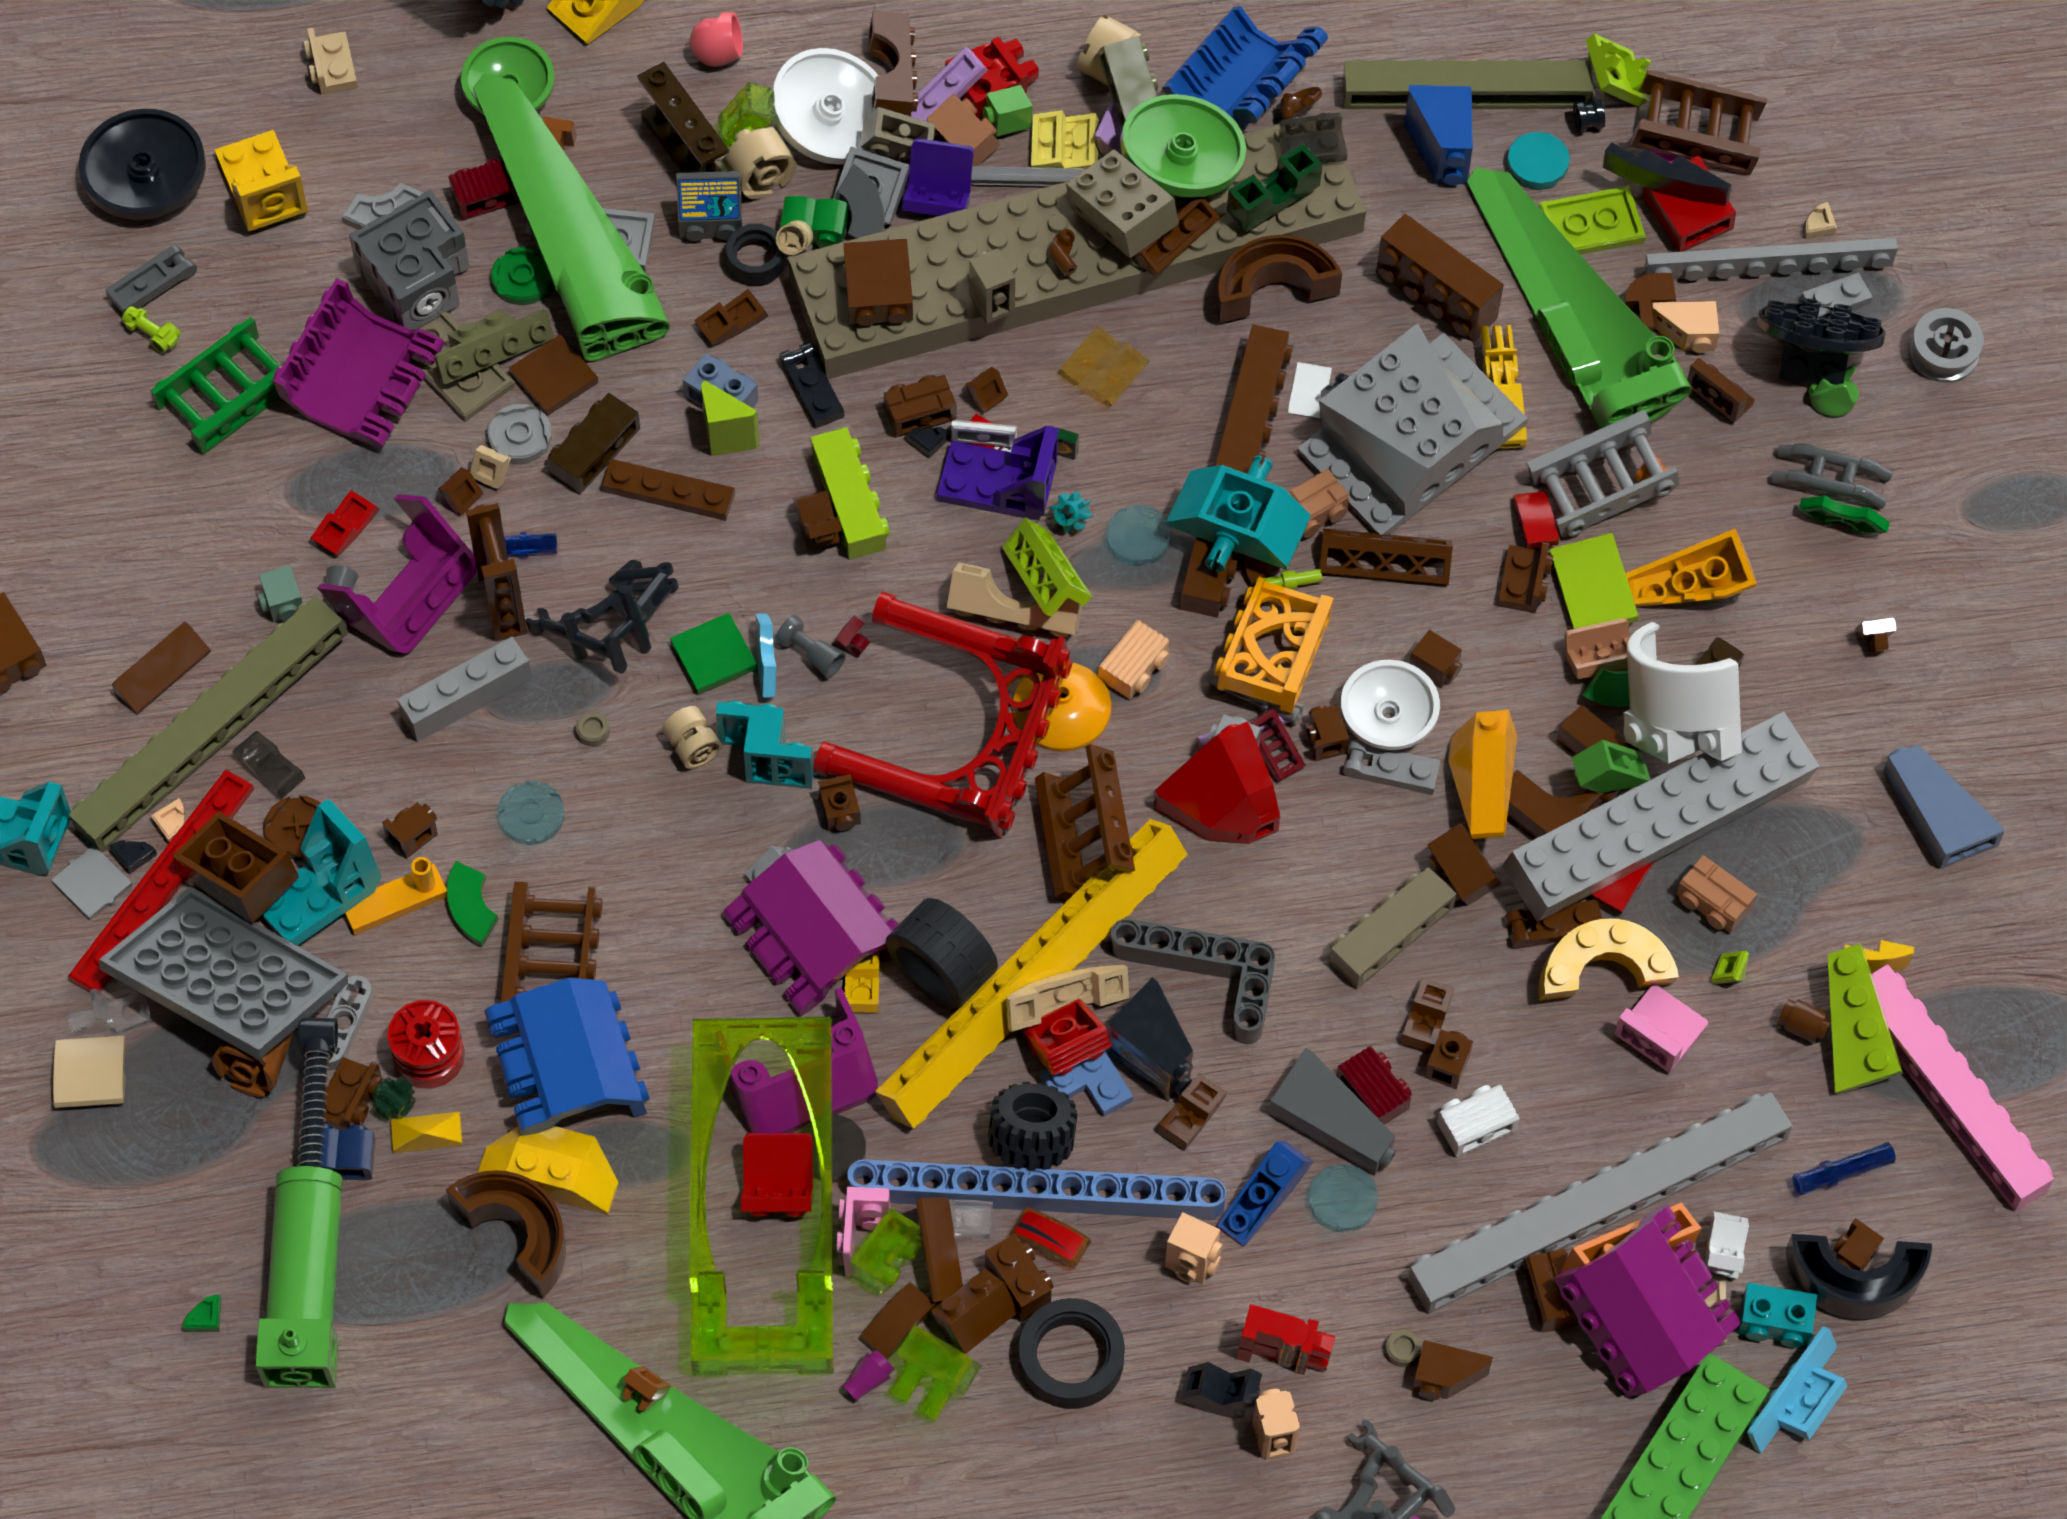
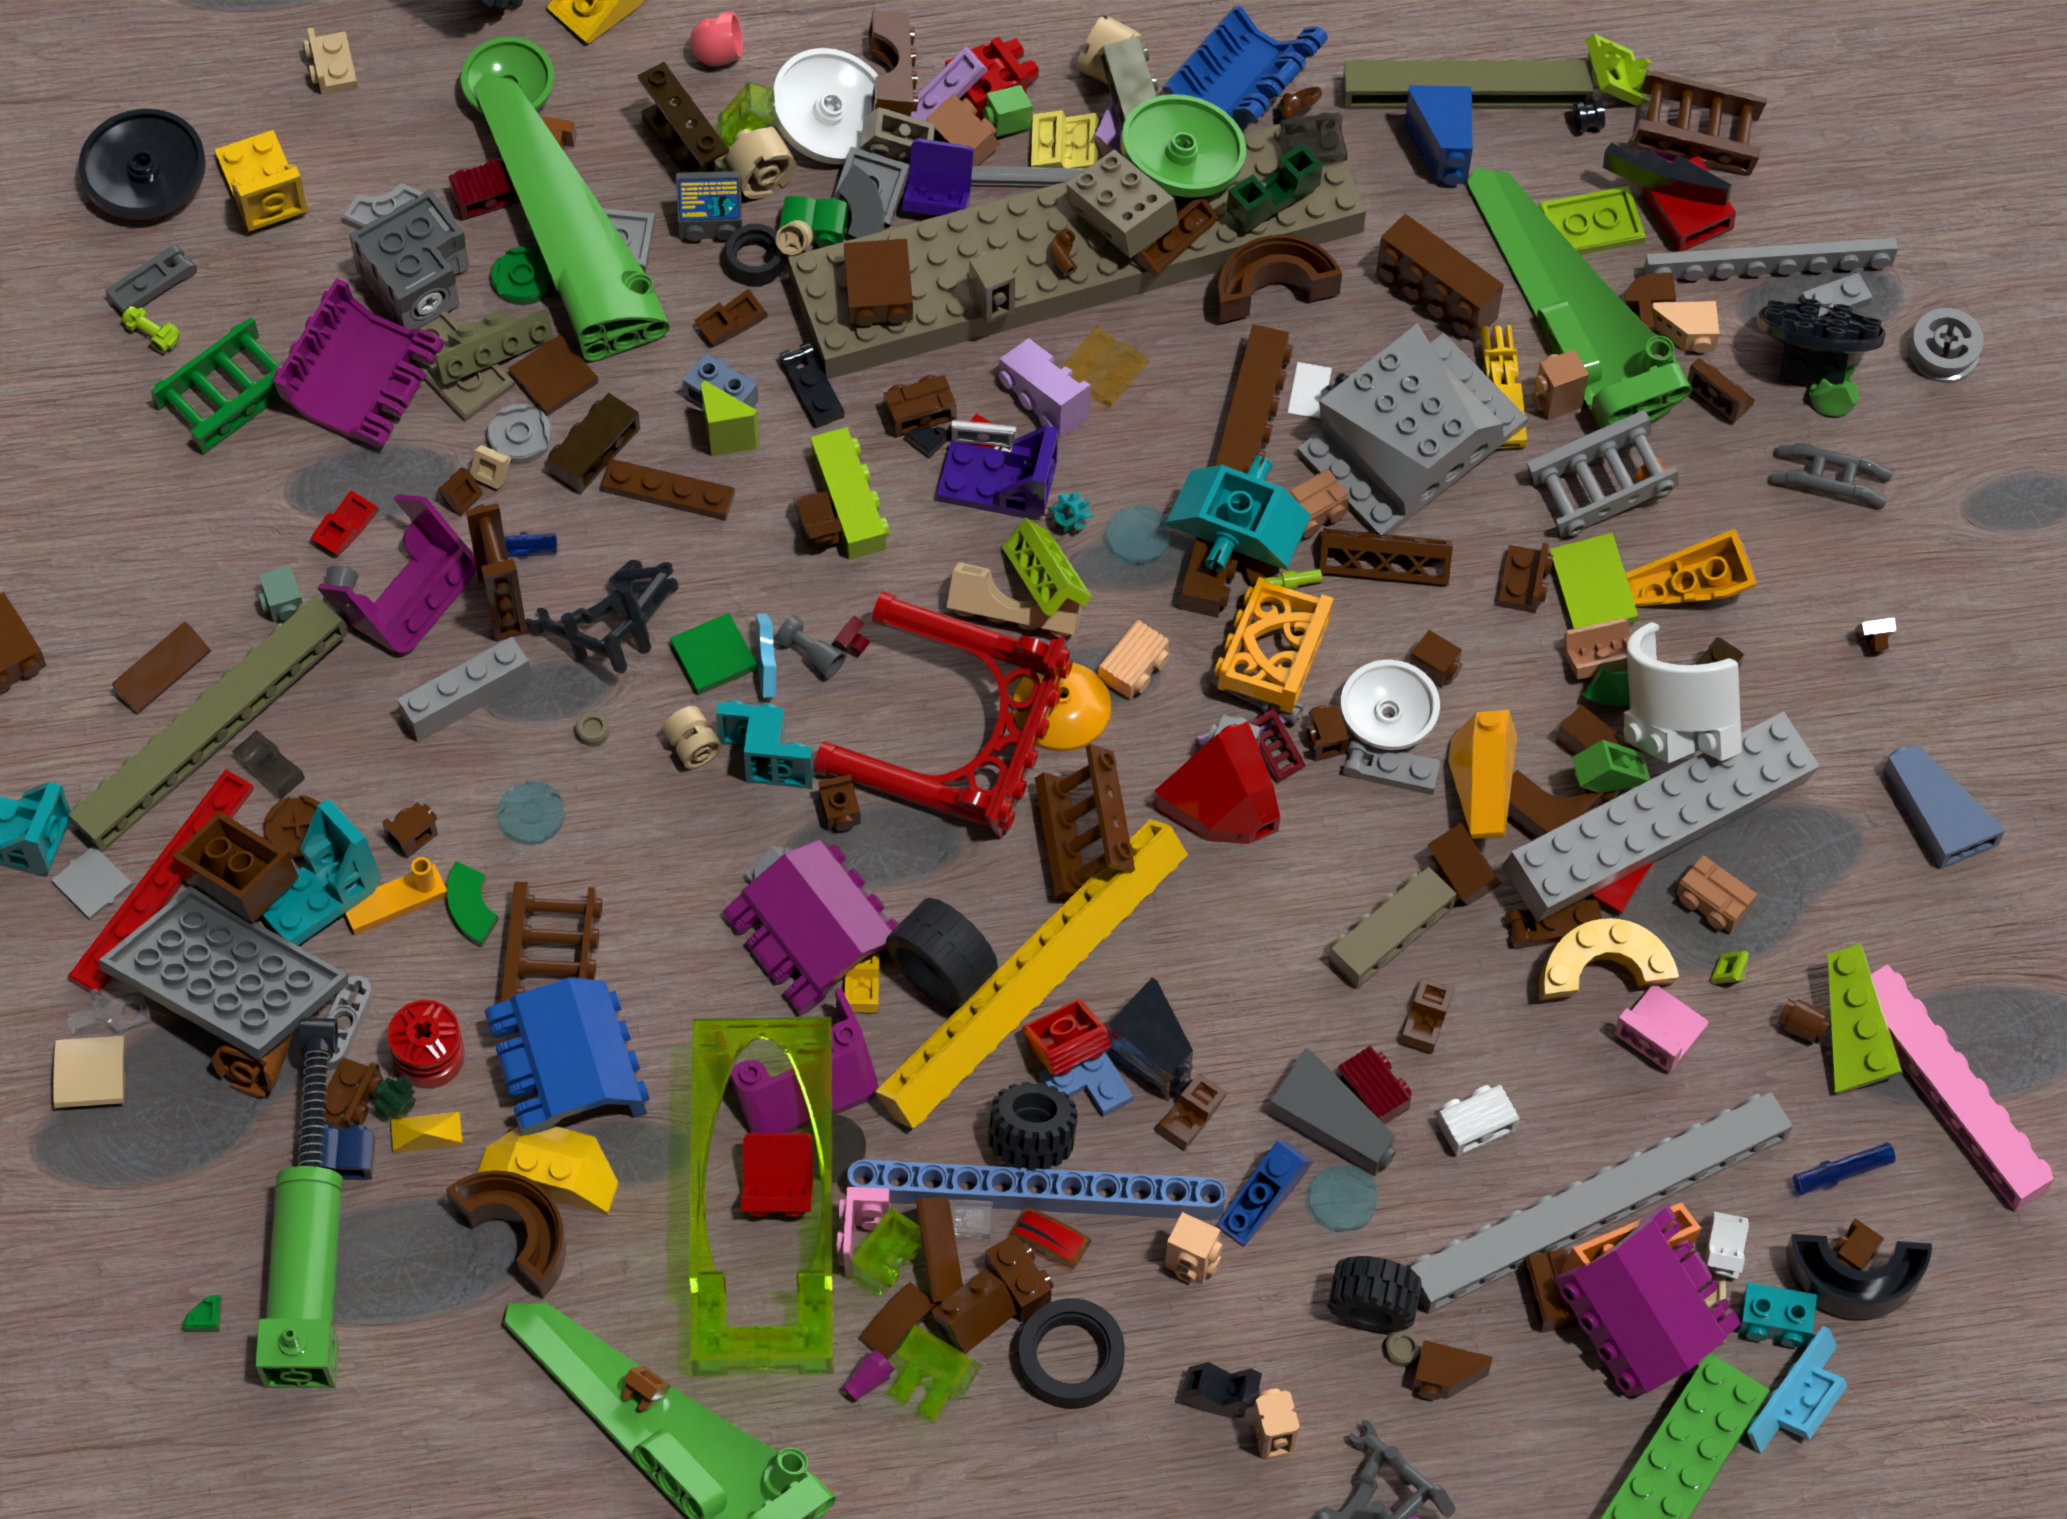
black tile [109,840,157,874] -> none
light nougat tile [151,798,186,843] -> none
reddish brown tile [965,367,1009,413] -> none
tan slope [1006,965,1129,1032] -> none
tile [1050,426,1079,460] -> none
dark grey beam [1110,919,1275,1044] -> none
red hips [1236,1304,1335,1375] -> none
reddish brown brick [1425,1029,1473,1090] -> none
teal tile [1507,132,1570,189] -> none
red slope [1513,491,1559,549] -> none
green tile [1798,495,1890,534] -> none
tan tile [1804,202,1837,239] -> none
yellow slope [1844,940,1915,974] -> none
none -> lavender wedge [998,338,1091,439]
none -> black tyre [1327,1256,1422,1332]
none -> nougat brick [1532,349,1589,421]

